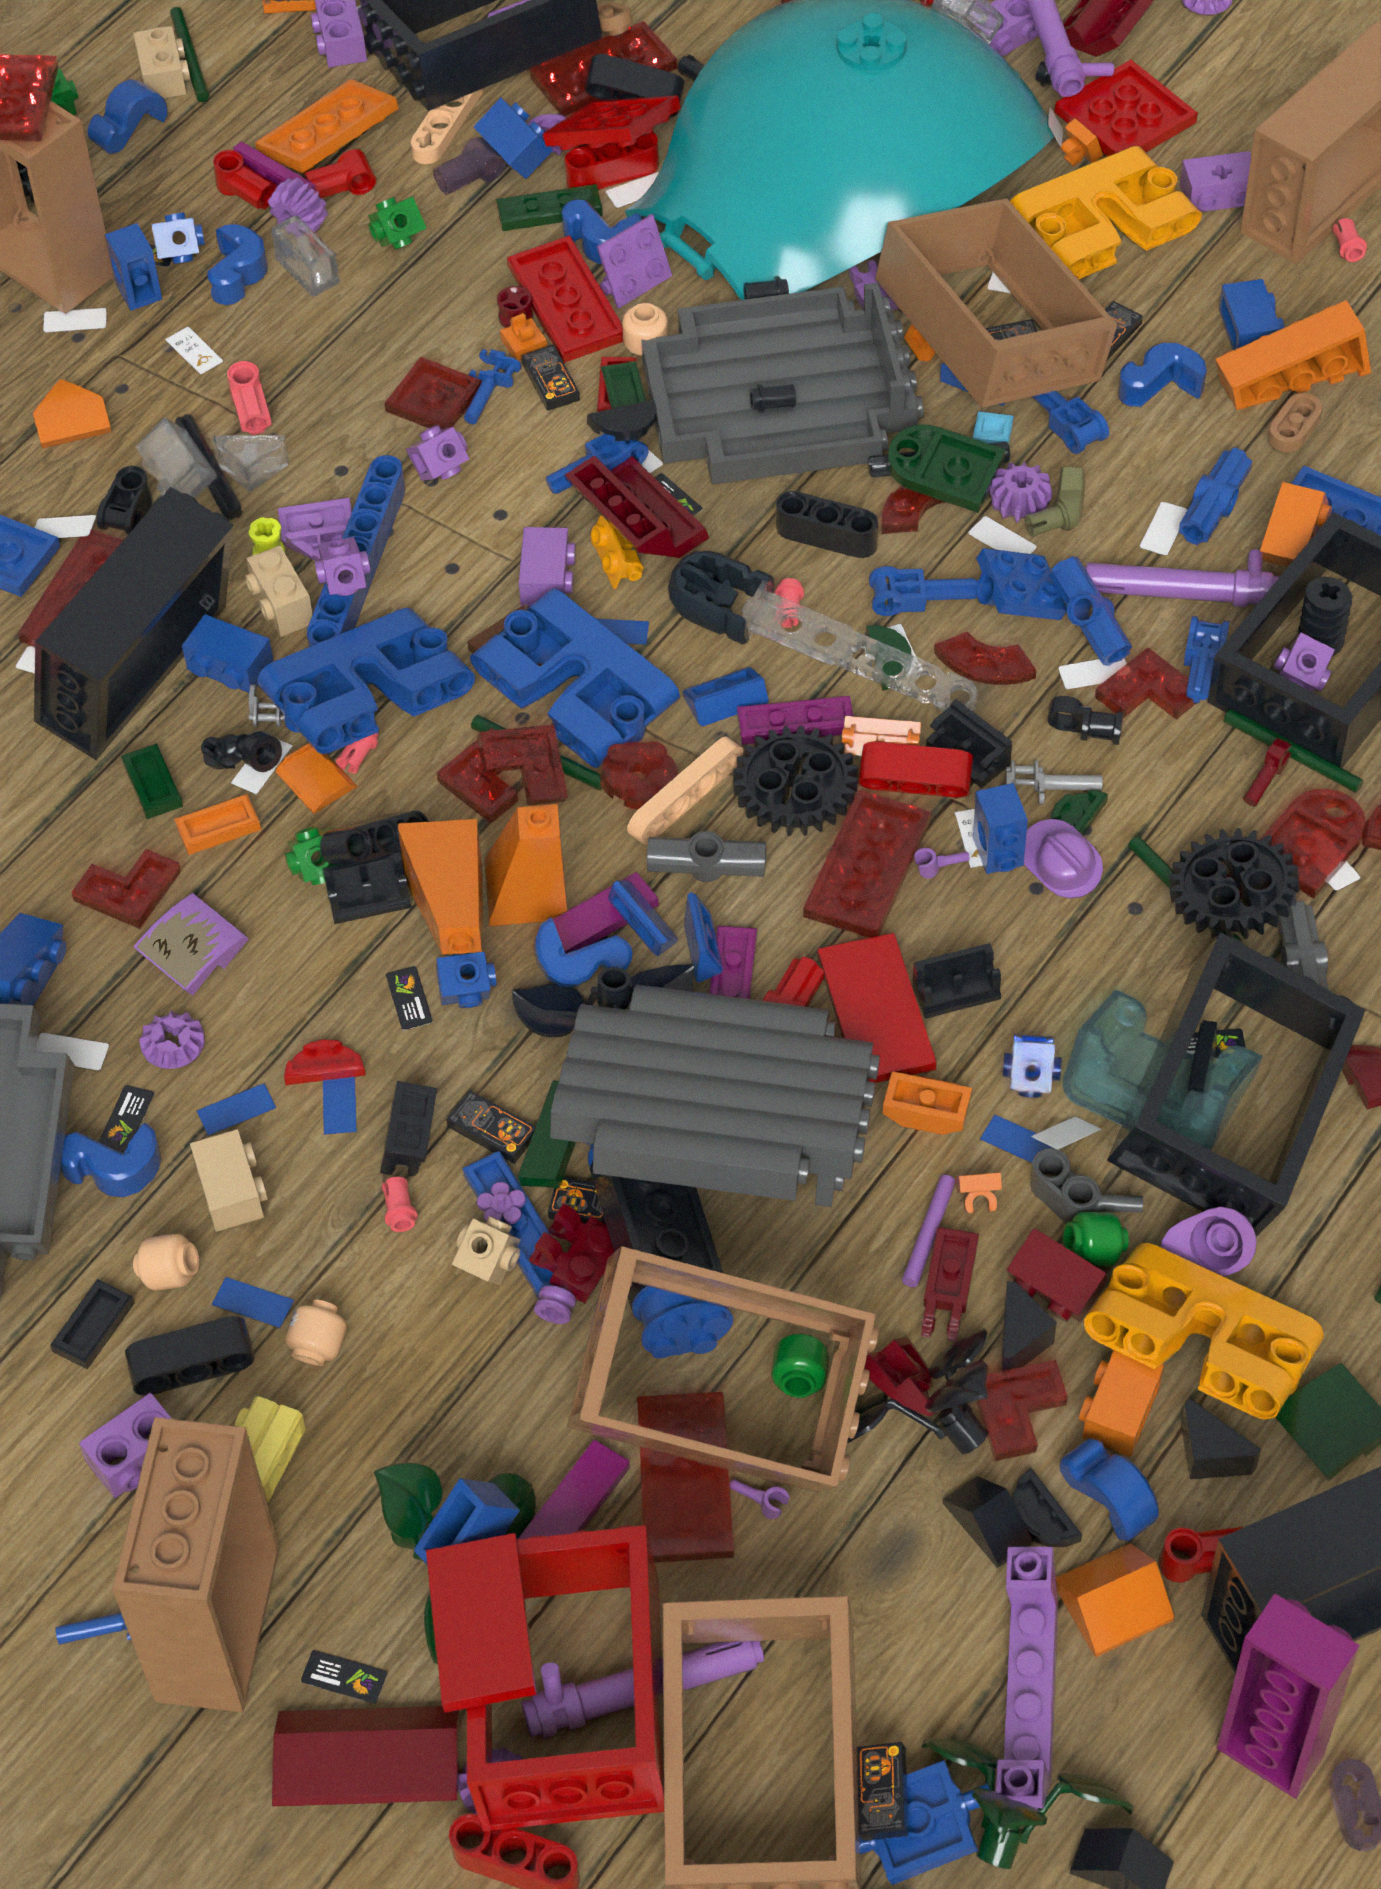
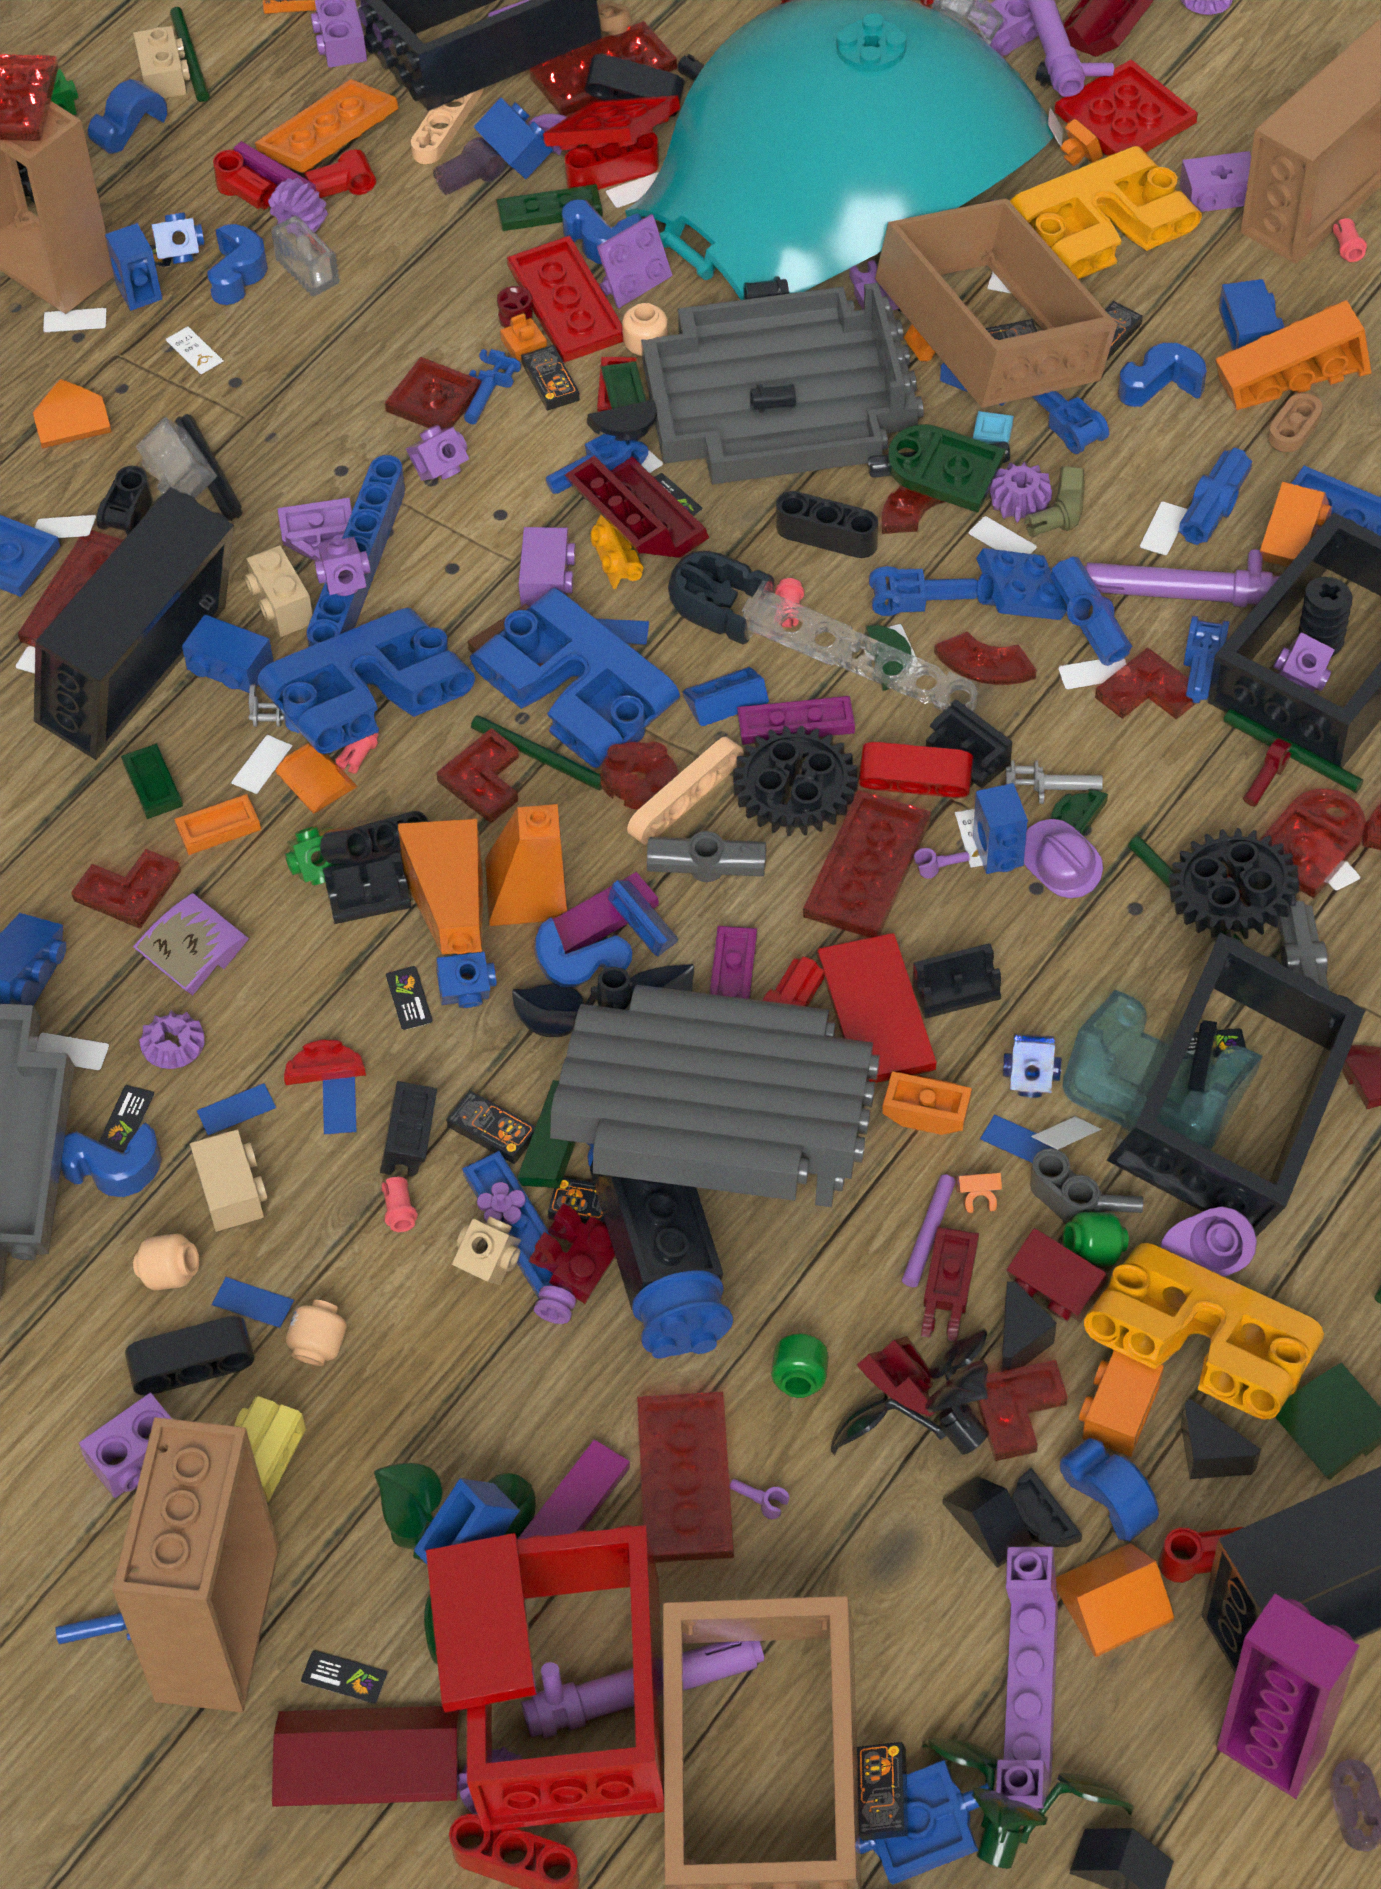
black tile [50,1279,135,1370] -> none
black arm [201,731,282,772] -> none
clear slope [213,435,289,492] -> none
coral piece [227,361,271,435] -> none
neon yellow bush [249,517,285,555] -> none
green brick [368,196,427,250] -> none
clear red plate [477,724,568,806] -> none
medium nougat door [567,1246,879,1493] -> none
blue slope [684,892,723,982] -> none
hinge [842,716,921,756] -> none
black connector [1047,696,1123,745] -> none

